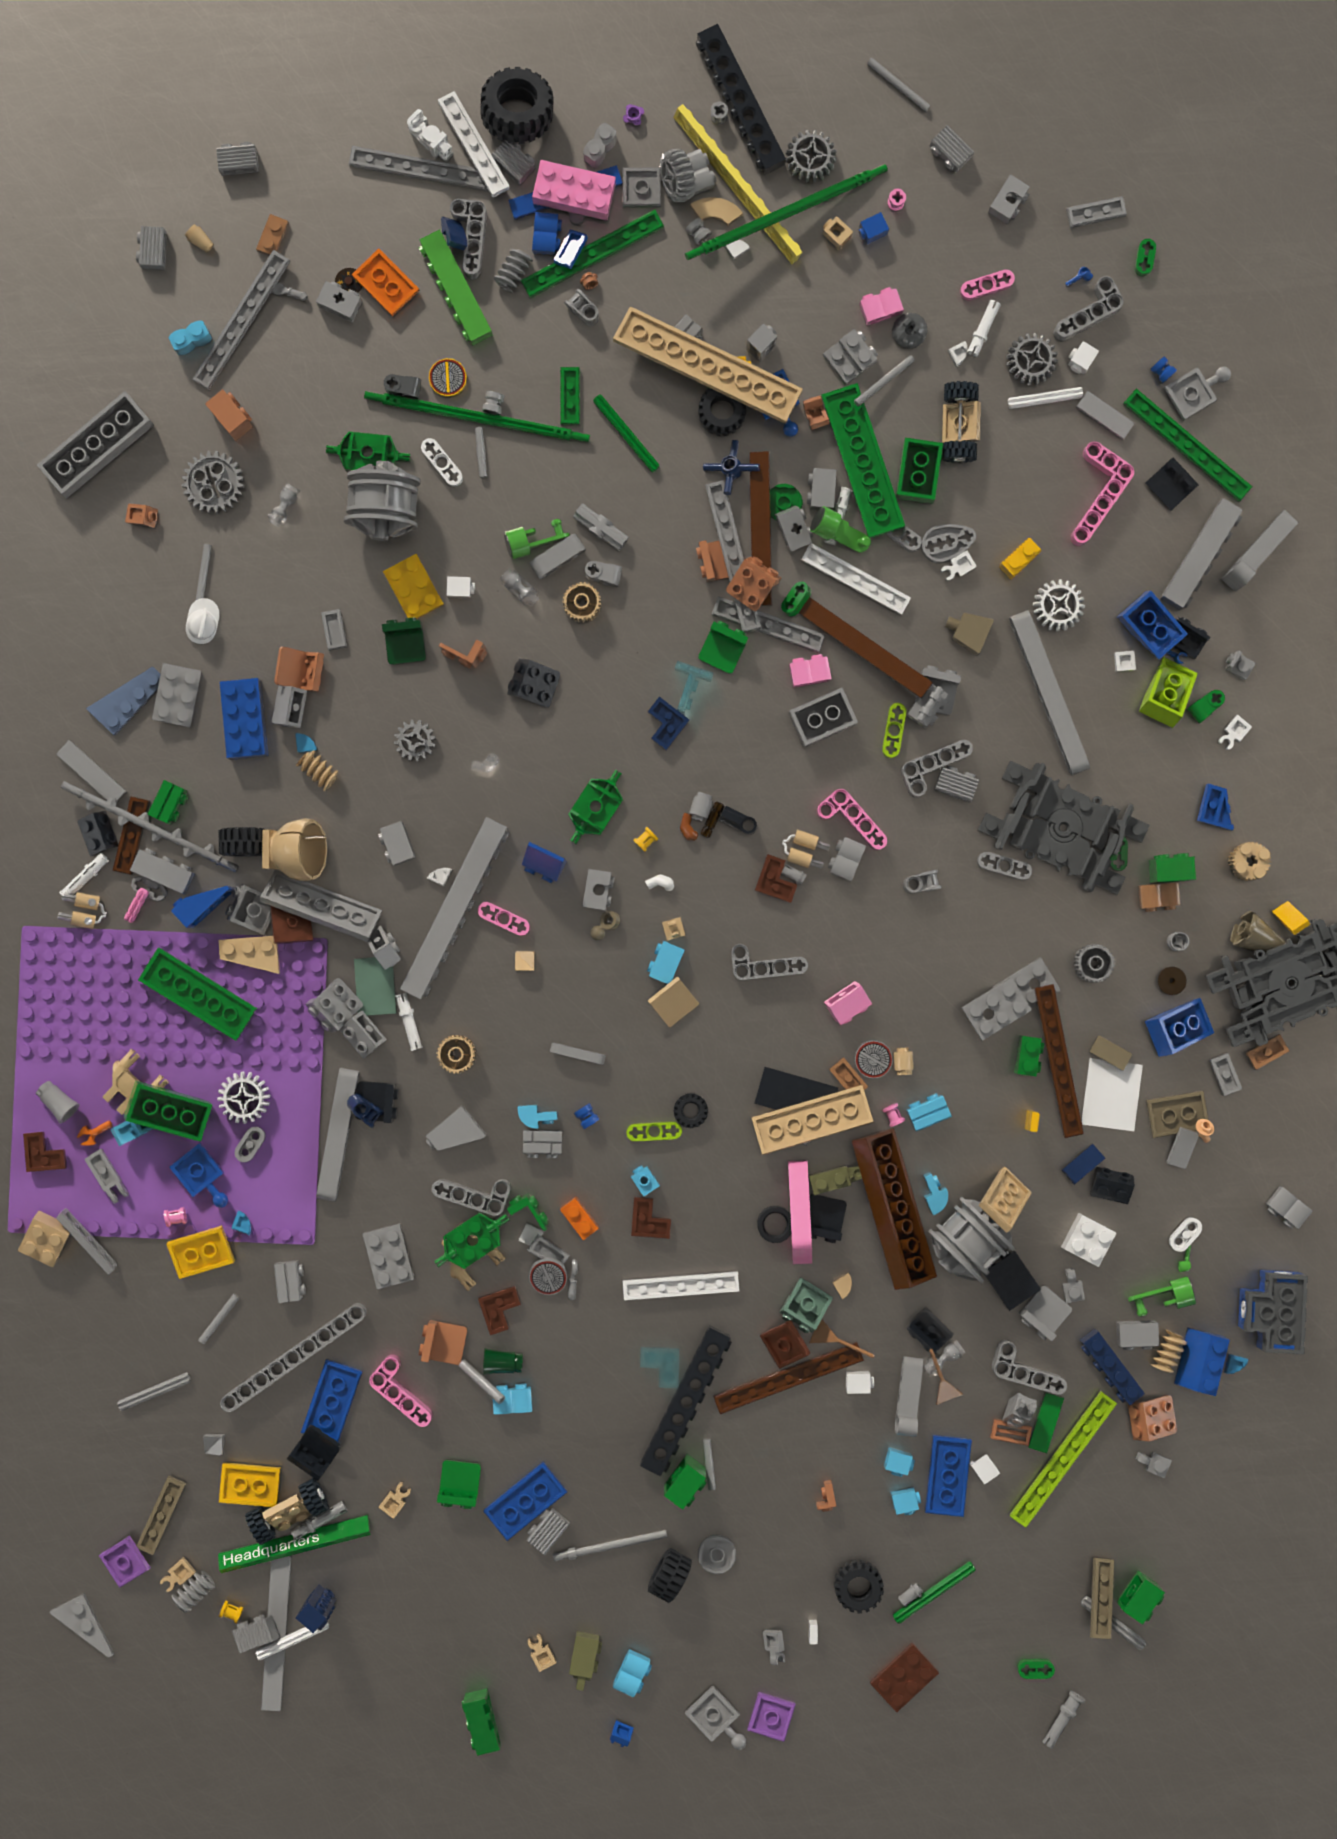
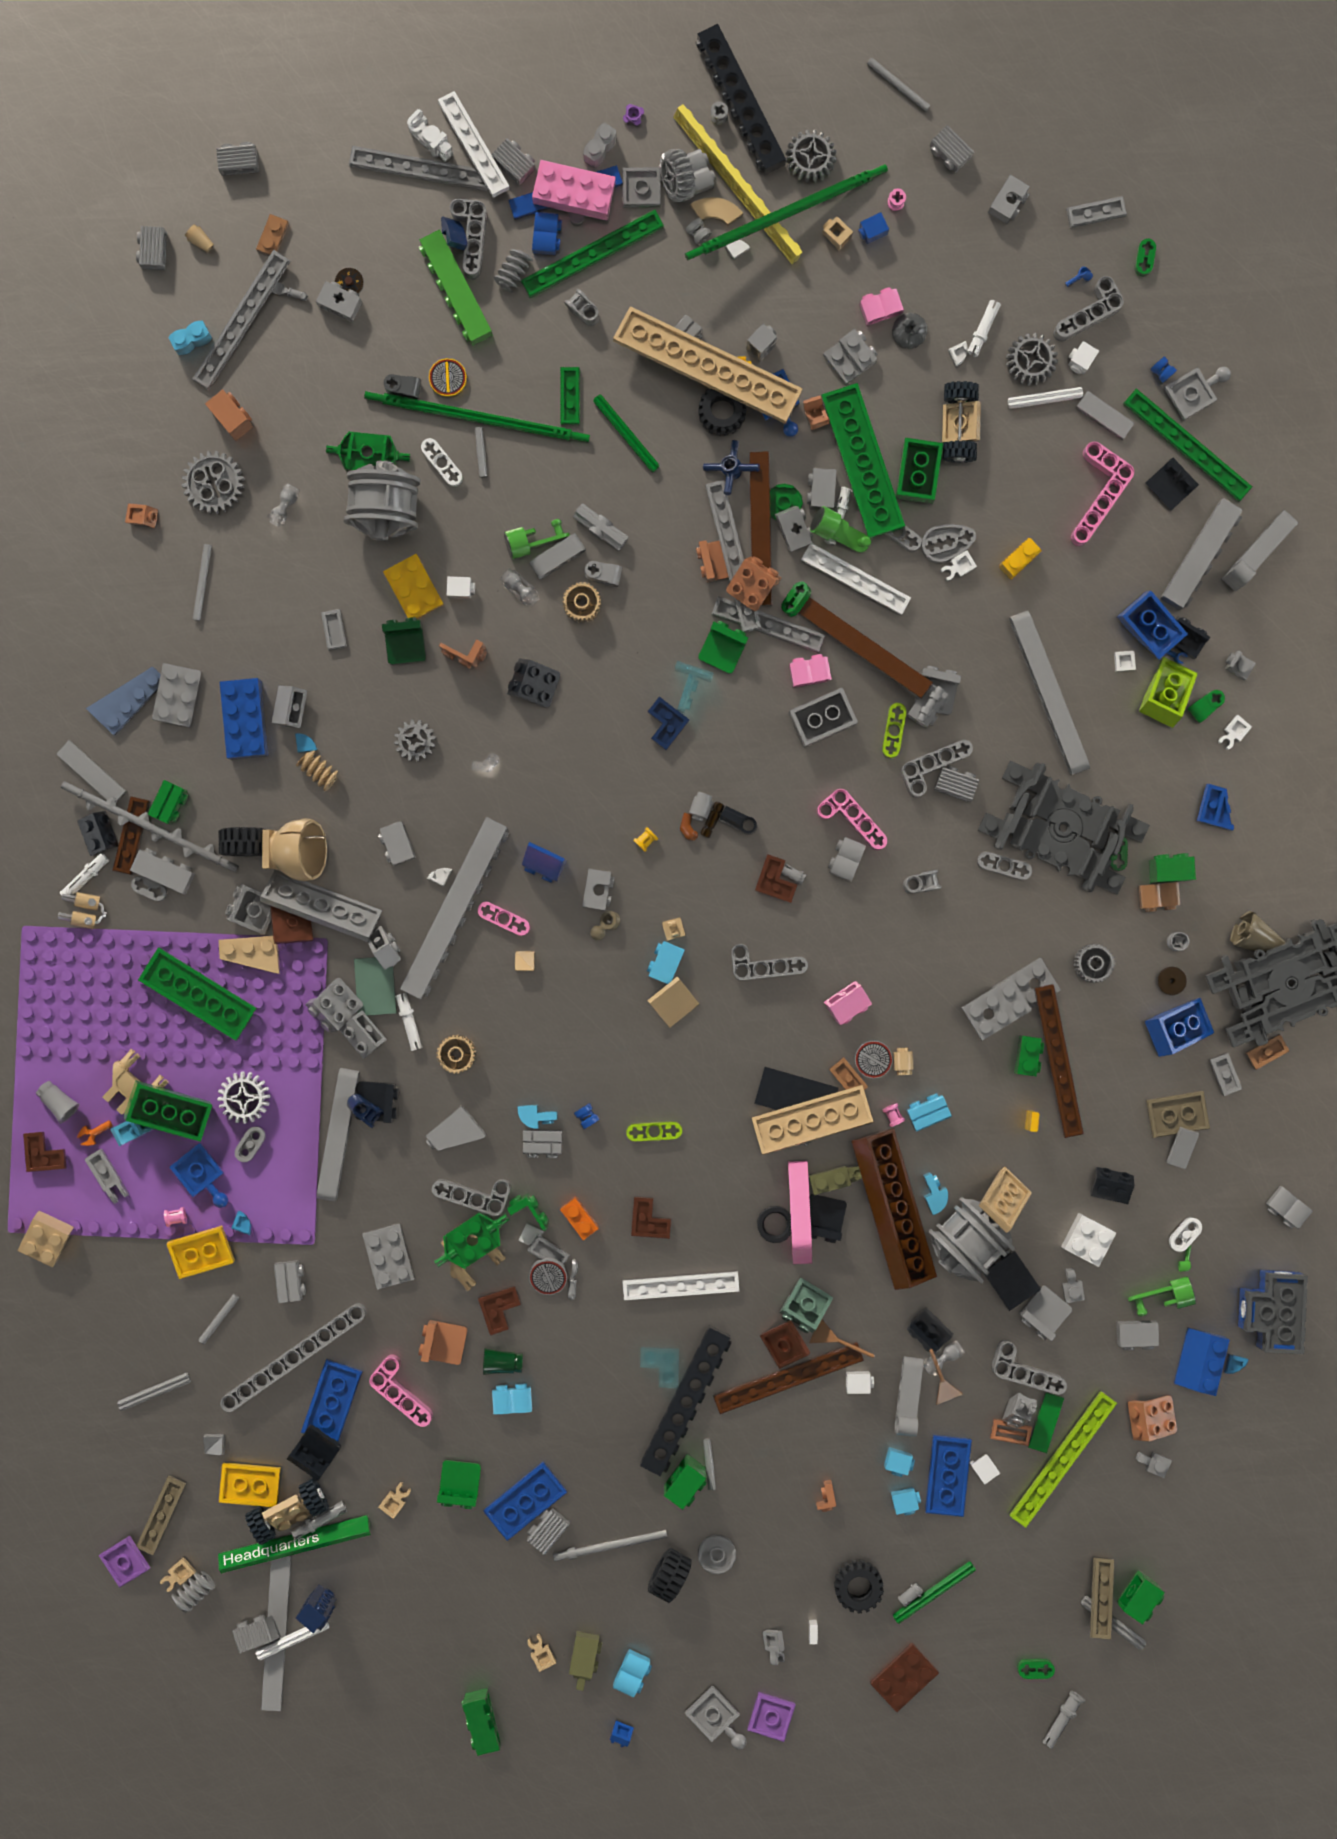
light grey brick [37,391,154,498] -> none
light grey wing [50,1593,114,1658] -> none
light grey tile [56,1208,117,1275] -> none
bright pink axle [124,888,149,923] -> none
blue slope [171,886,235,929] -> none
white piece [186,598,219,644] -> none
yellow bush [219,1600,244,1624] -> none
nougat bracket [274,647,324,692] -> none
orange plate [352,248,420,317] -> none
light grey piece [459,1360,505,1404] -> none
black tyre [480,67,554,144] -> none
light grey wheel [482,391,505,415] -> none
light grey beam [550,1042,606,1065] -> none
tile [553,229,588,269] -> none
green plate [568,770,623,845] -> none
nougat plate [580,272,598,290] -> none
medium azure brick [631,1165,660,1197] -> none
white arm [645,874,674,891] -> none
black tyre [674,1093,708,1128] -> none
tan piece [782,829,830,869] -> none
tan tile [832,1272,852,1300] -> none
light grey bar [854,355,915,407] -> none
dark tan torso [945,613,994,656] -> none
bright pink beam [960,270,1015,301] -> none
white gear [1033,579,1085,632] -> none
dark blue slope [1062,1144,1105,1185] -> none
dark blue brick [1080,1329,1145,1405] -> none
white sticker [1081,1058,1143,1131] -> none
dark tan tile [1089,1035,1132,1071] -> none
tan piece [1150,1329,1187,1373] -> none
light nougat plate [1196,1119,1214,1143] -> none
tan brick [1228,842,1271,881] -> none
yellow tile [1272,901,1310,935] -> none

